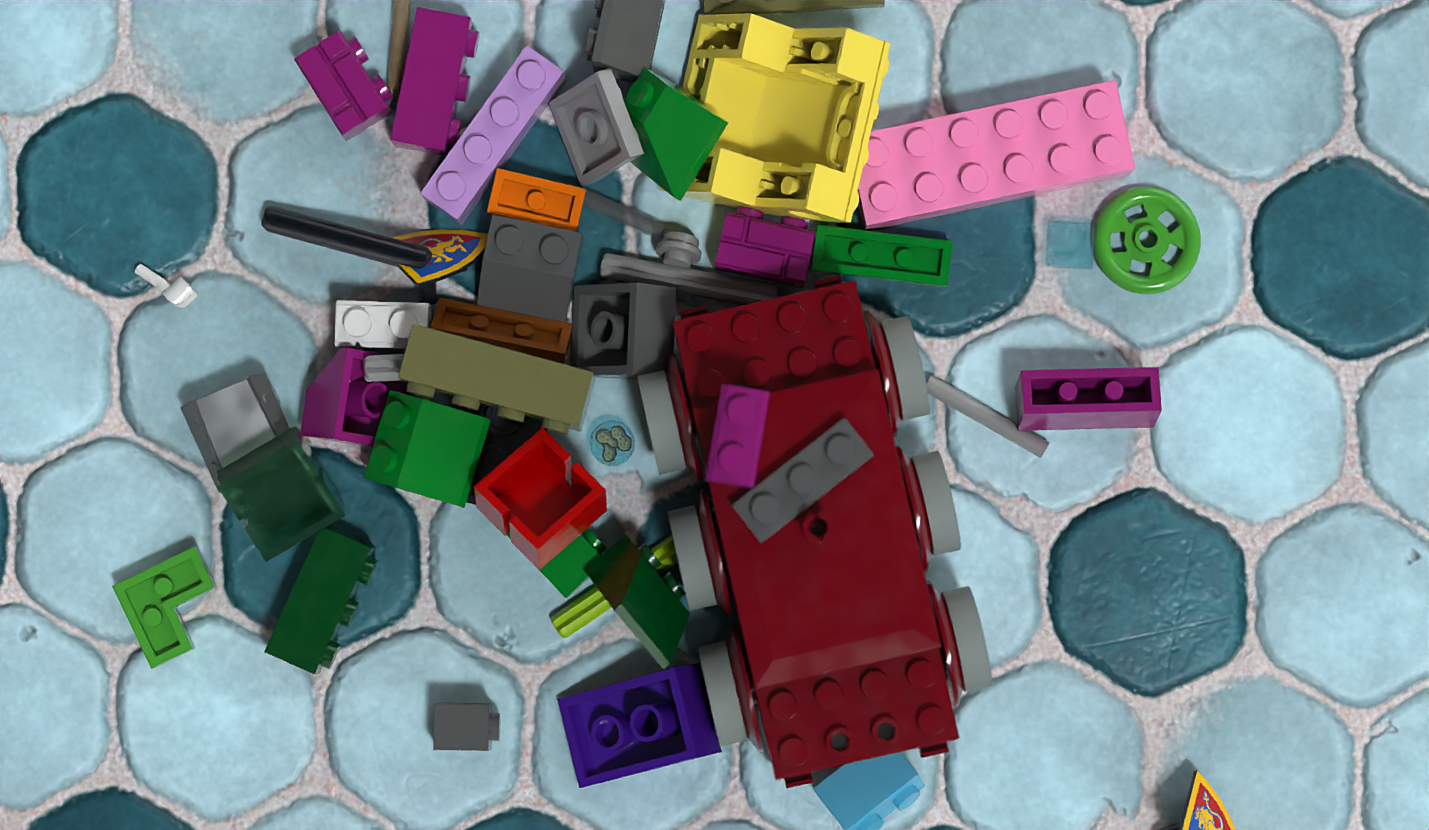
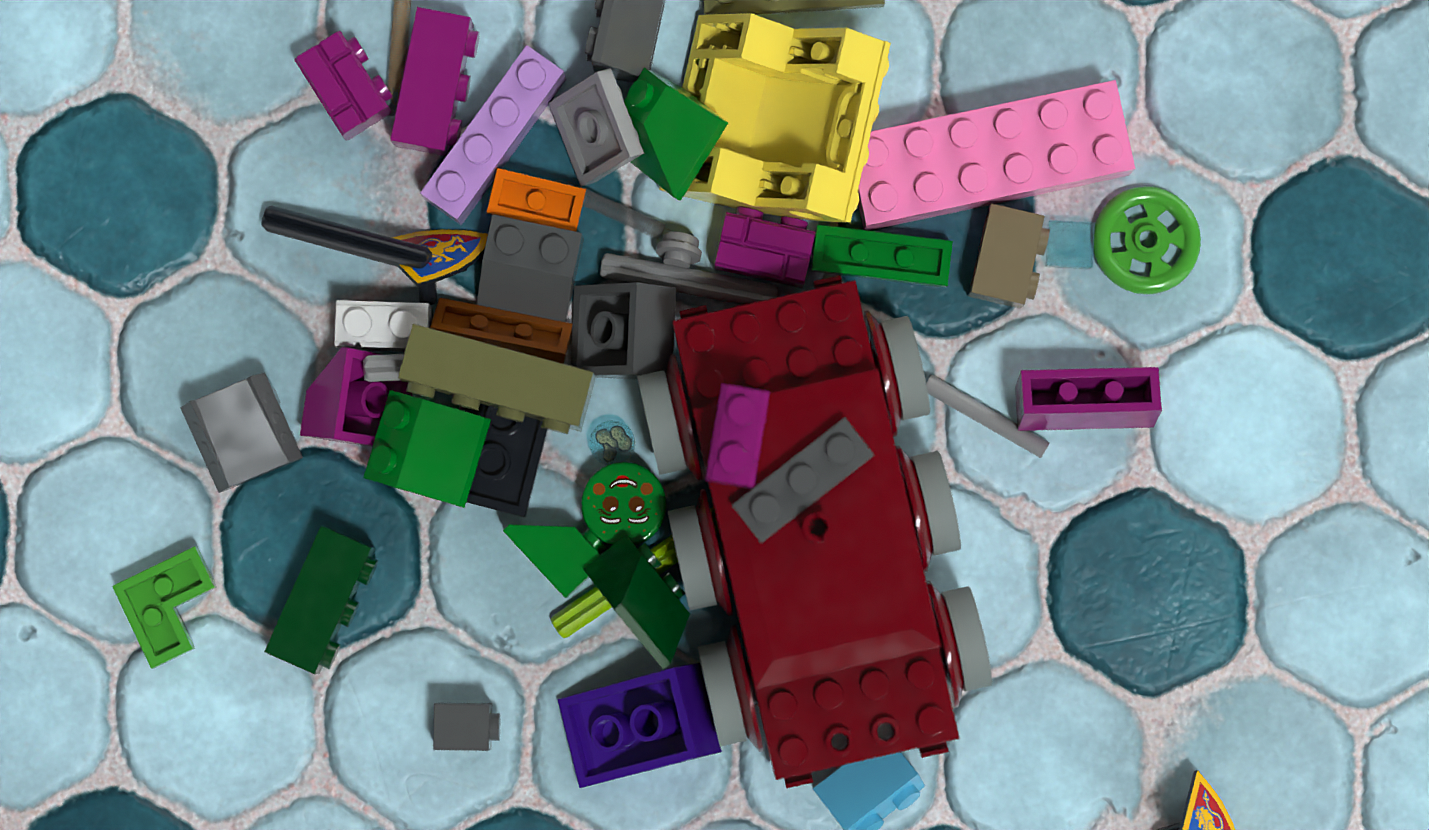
white hand [135,264,198,308] -> none
clear green piece [217,425,346,562] -> none
red piece [474,428,607,570] -> none
none -> green head [581,462,667,546]
none -> dark tan brick [968,203,1050,309]

